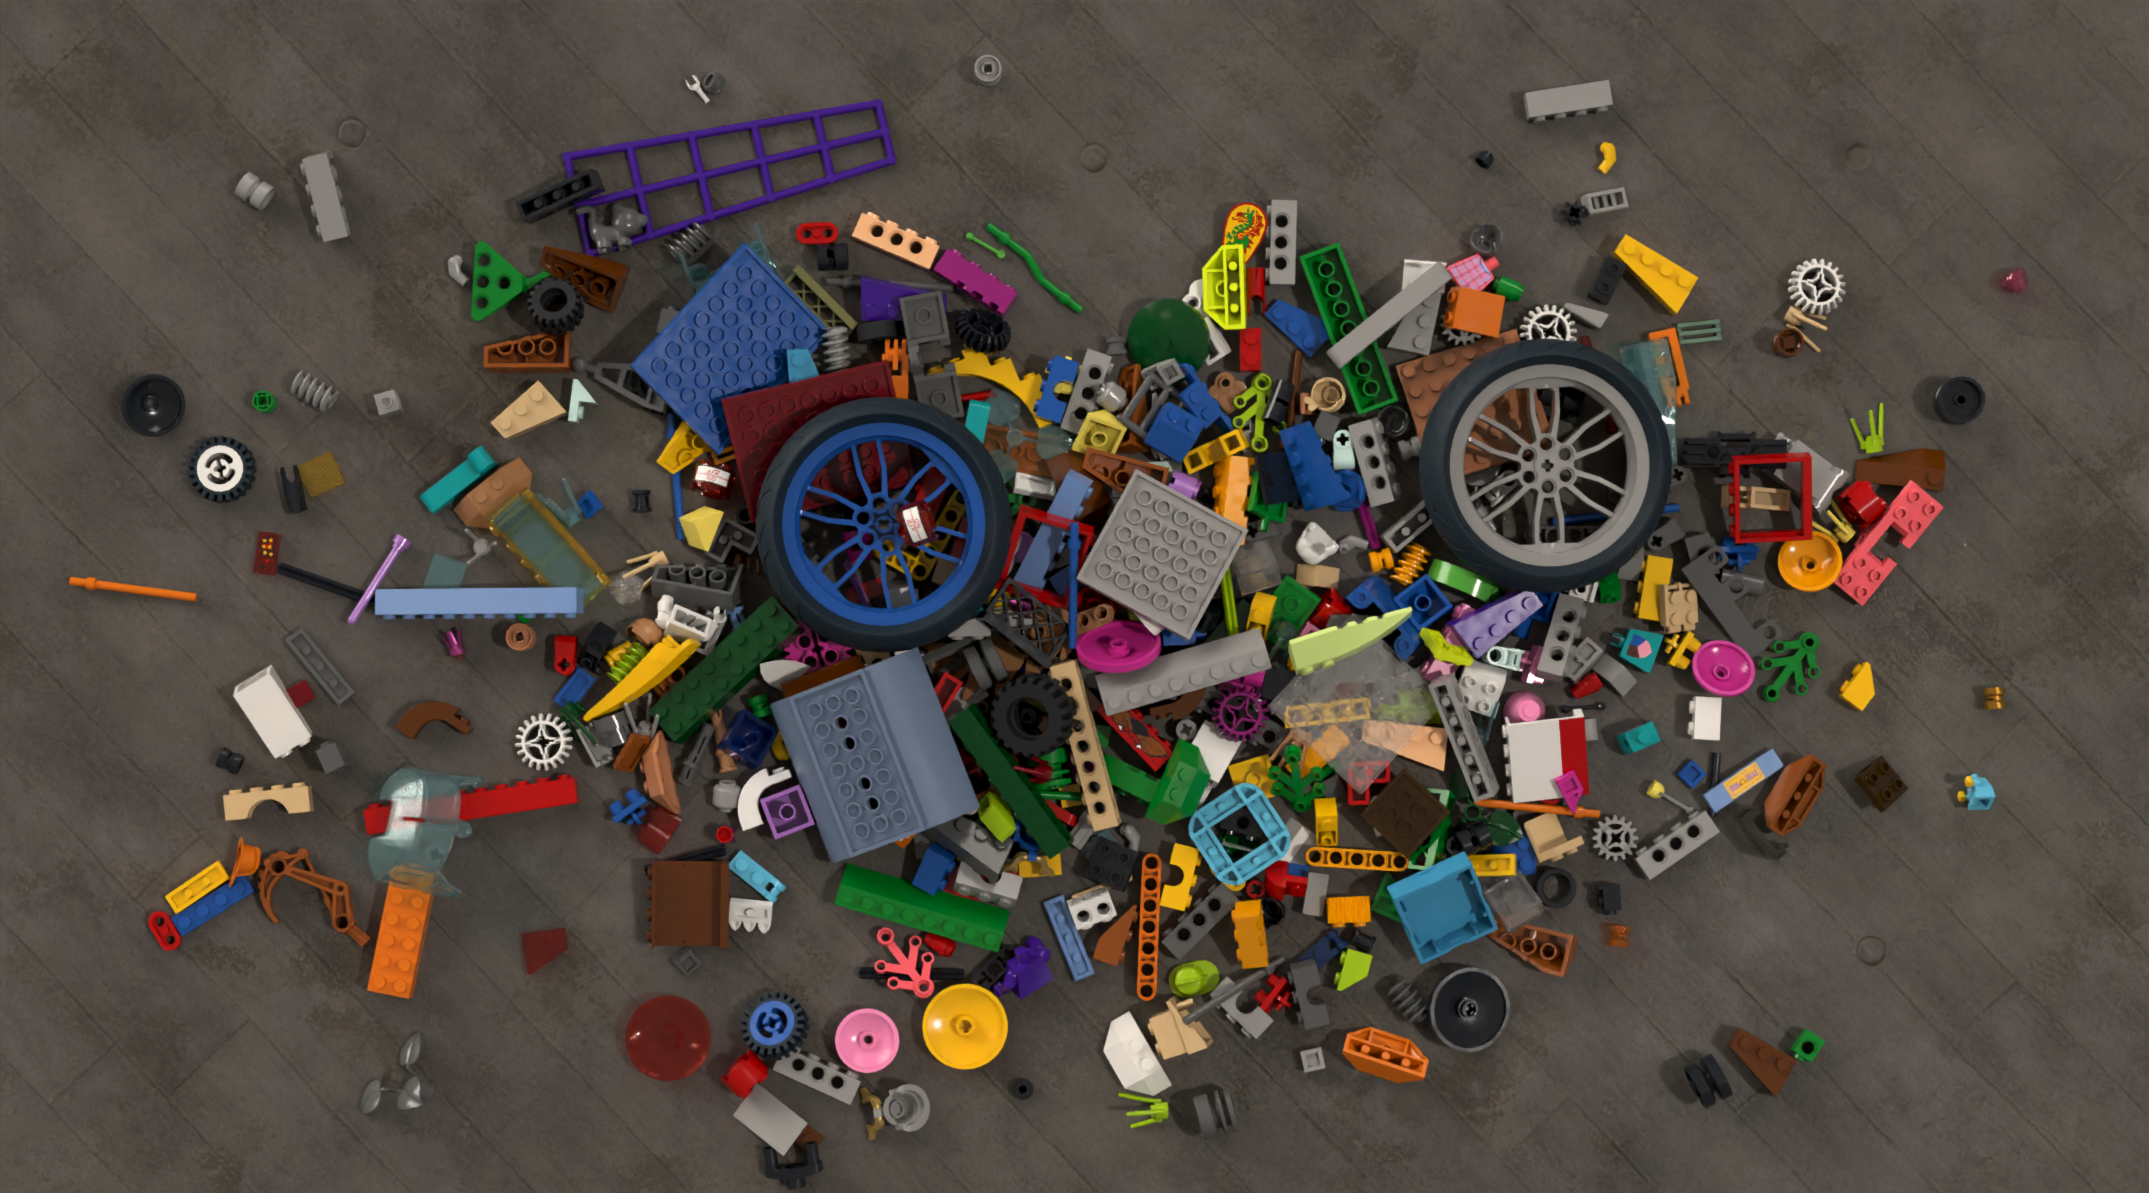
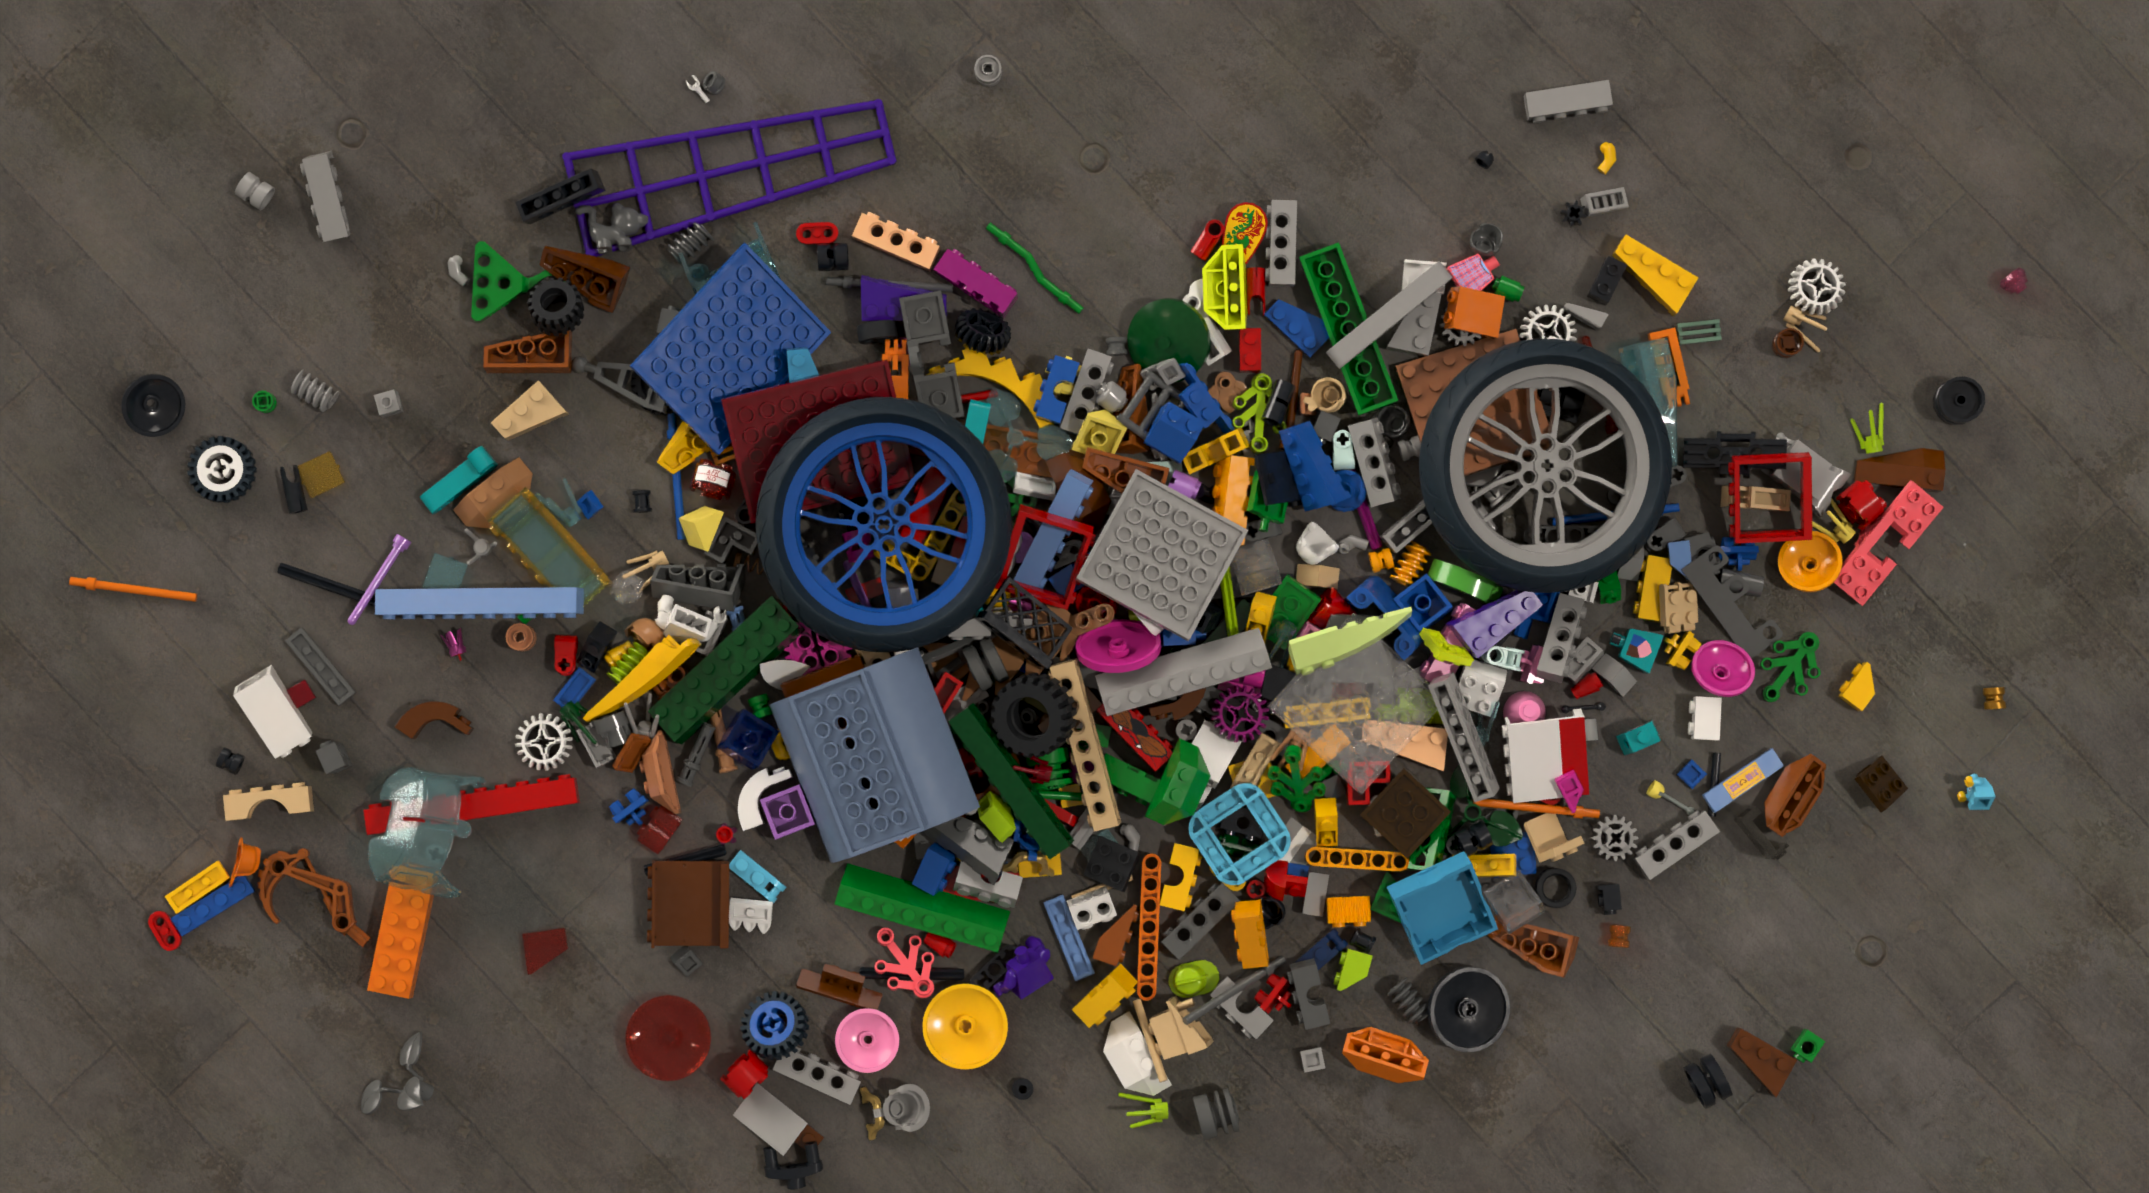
clear red tile [253,531,282,576] -> none
light aqua slope [568,379,598,424] -> none
light grey head [712,780,741,812] -> none
olive fence [784,265,858,337] -> none
light grey piece [821,326,851,371] -> none
brick [895,499,939,548] -> none
bright green hinge [966,233,1005,259] -> none
blue bar [1068,522,1081,649] -> none
none -> reddish brown bracket [796,964,883,1010]
none -> yellow wedge [1072,963,1138,1028]
none -> tan bar [1133,999,1168,1083]
none -> red piece [1190,220,1224,262]
none -> tan tile [1230,732,1280,788]
none -> medium blue slope [1667,540,1692,580]

